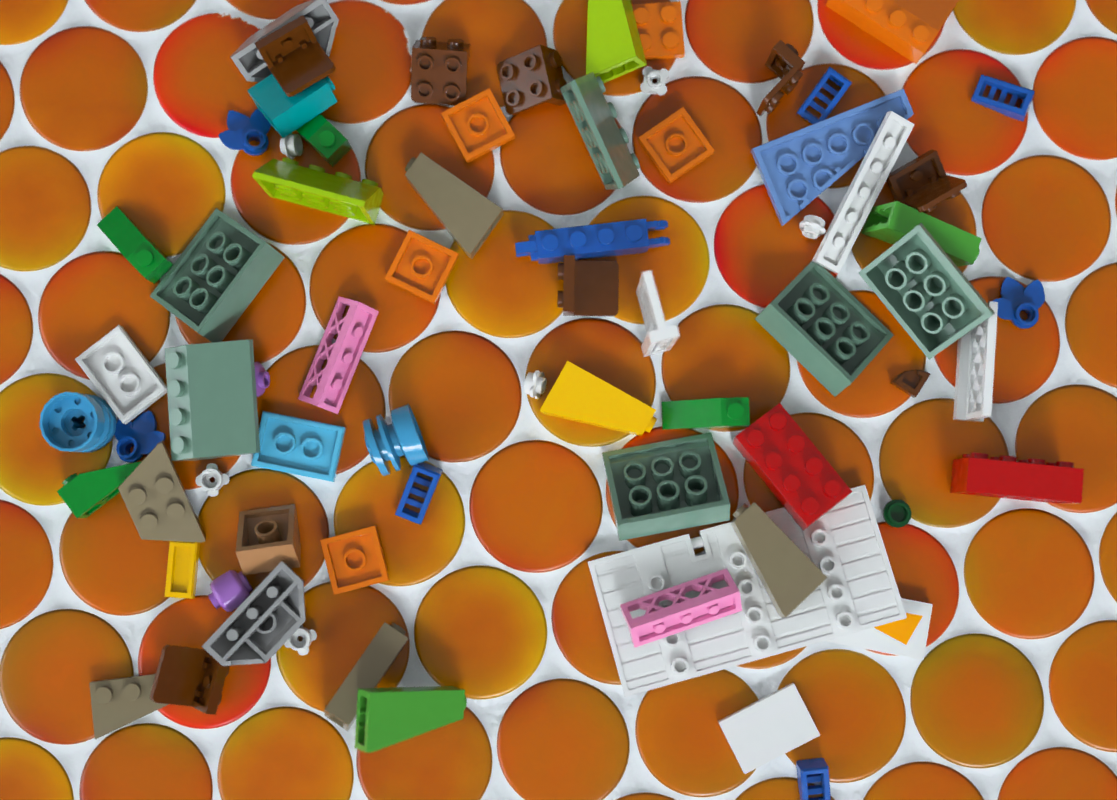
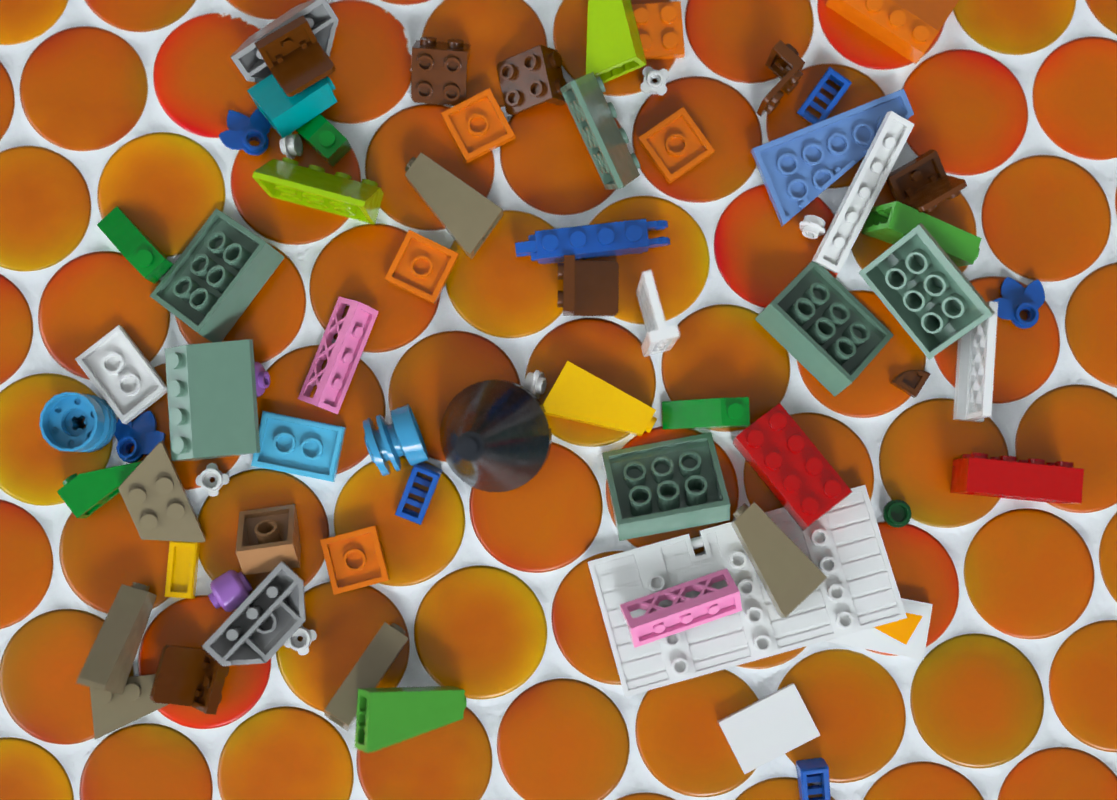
blue slope [971,74,1035,122] -> none
none -> dark tan slope [76,582,157,694]
none -> black cone [440,379,552,492]

